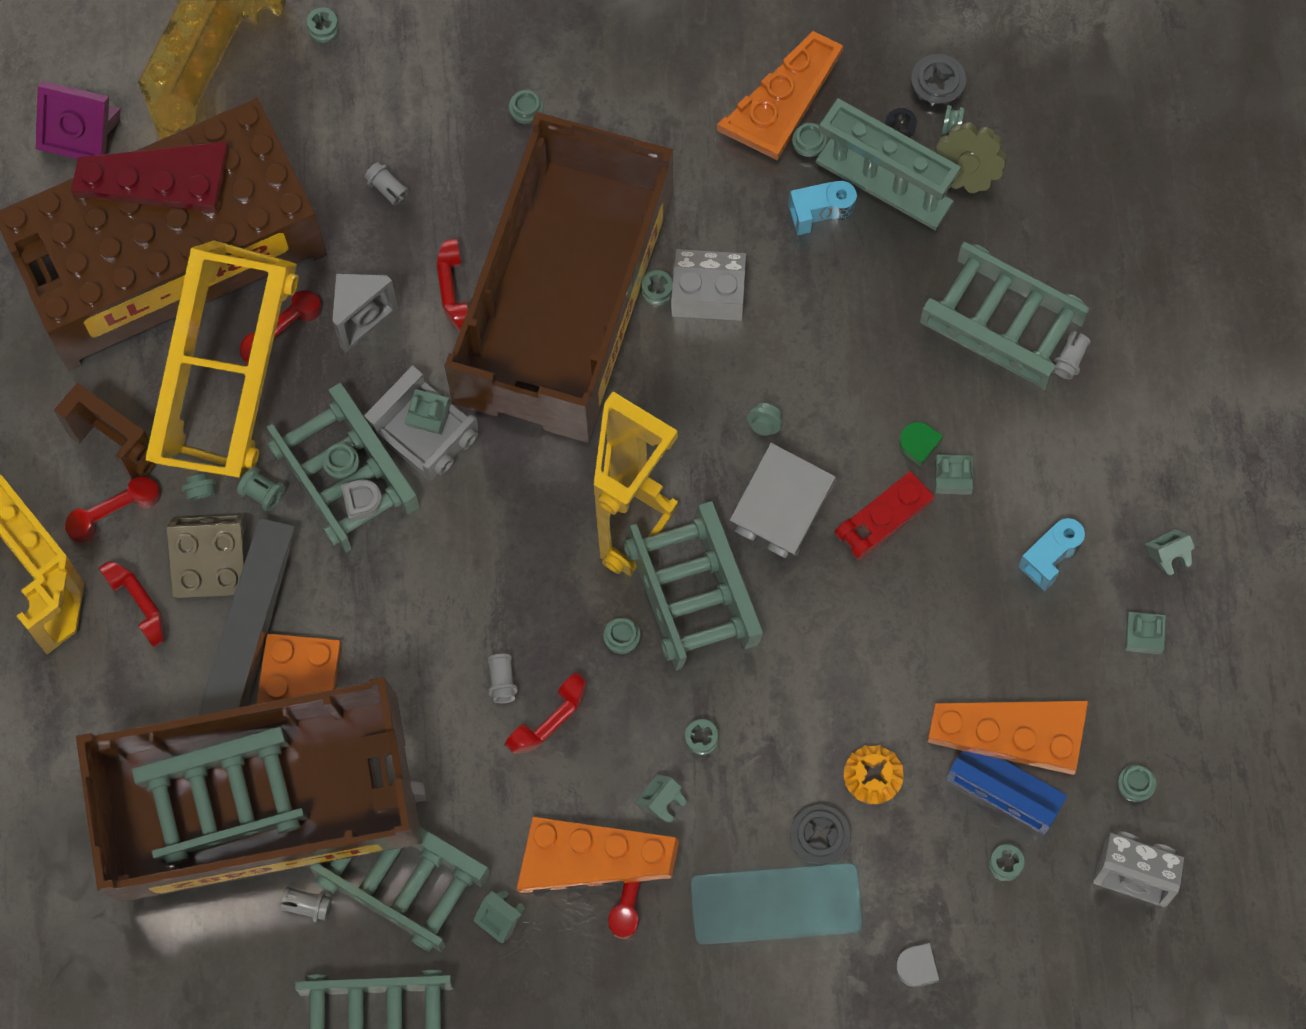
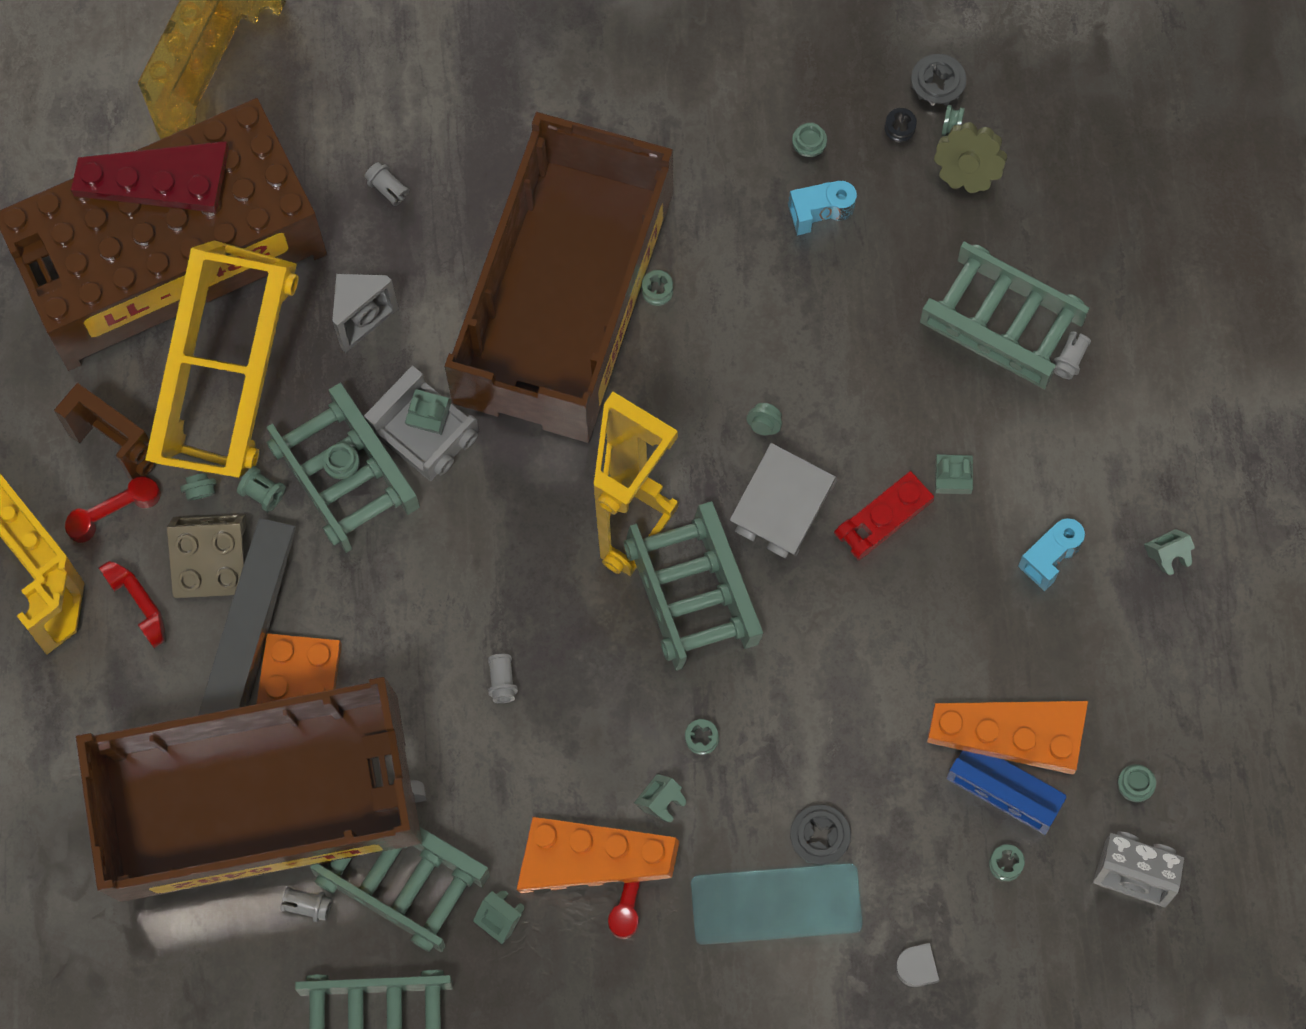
magenta bracket [35,81,121,159] -> none
sand green fence [132,727,309,865] -> none
red bar [240,290,322,366] -> none
sand green bush [307,7,339,43] -> none
light grey tile [341,480,382,522] -> none
red bar [436,238,468,332] -> none
red bar [504,672,586,754] -> none
sand green plate [509,90,544,124] -> none
sand green plate [603,617,640,654] -> none
light grey slope [671,249,746,321] -> none
orange wing [717,31,843,161] -> none
sand green fence [816,98,961,231] -> none
light orange gear [843,745,903,804] -> none
green tile [899,422,943,467] -> none
sand green tile [1125,612,1166,655] -> none

